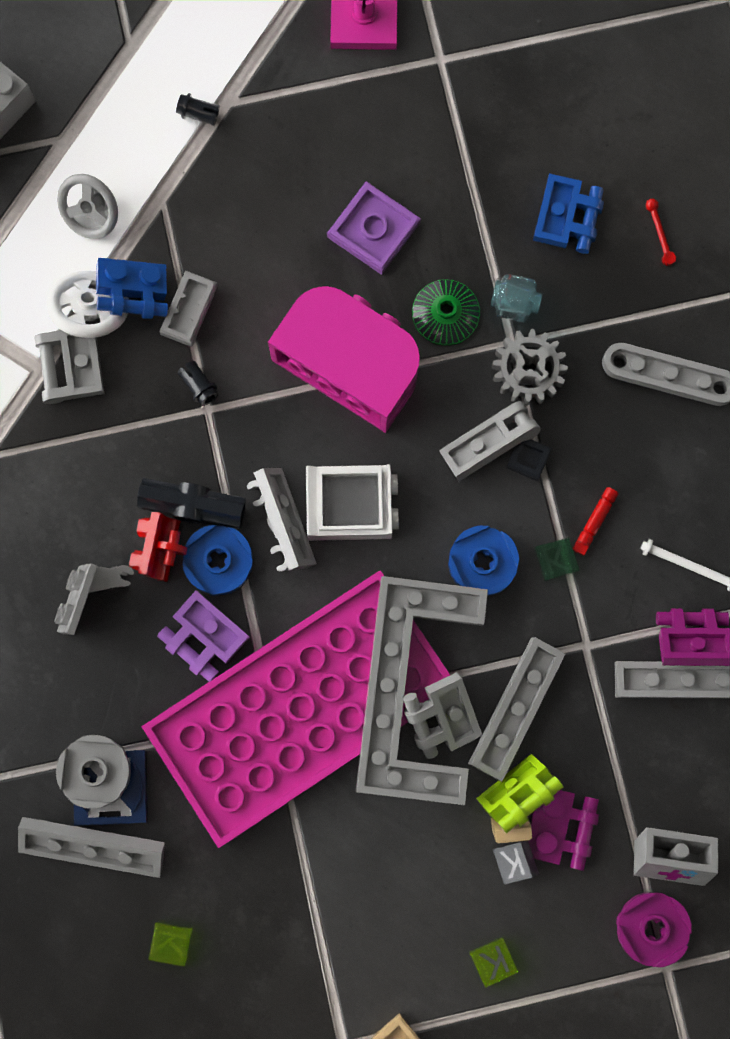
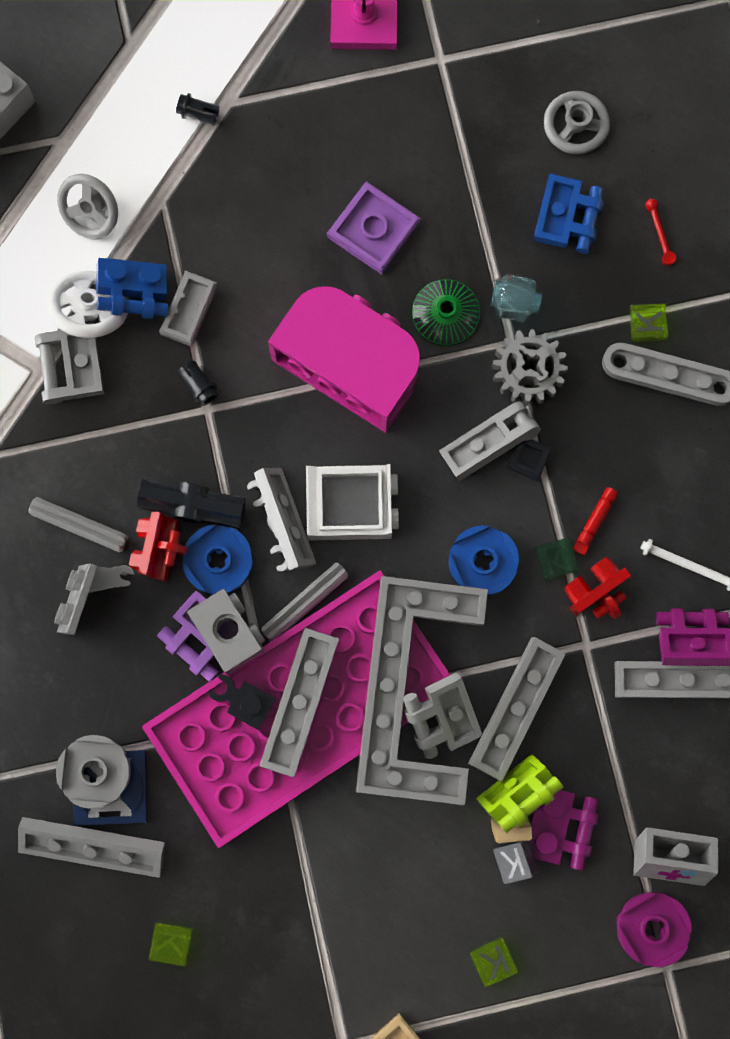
none -> light grey axle [28,497,128,552]
none -> light grey brick [187,588,265,675]
none -> black plate [208,674,276,730]
none -> light grey plate [260,628,339,778]
none -> light grey axle [261,563,348,642]
none -> light grey piece [544,91,610,154]
none -> red hips [564,556,631,619]
none -> clear neon green tile [629,304,668,341]

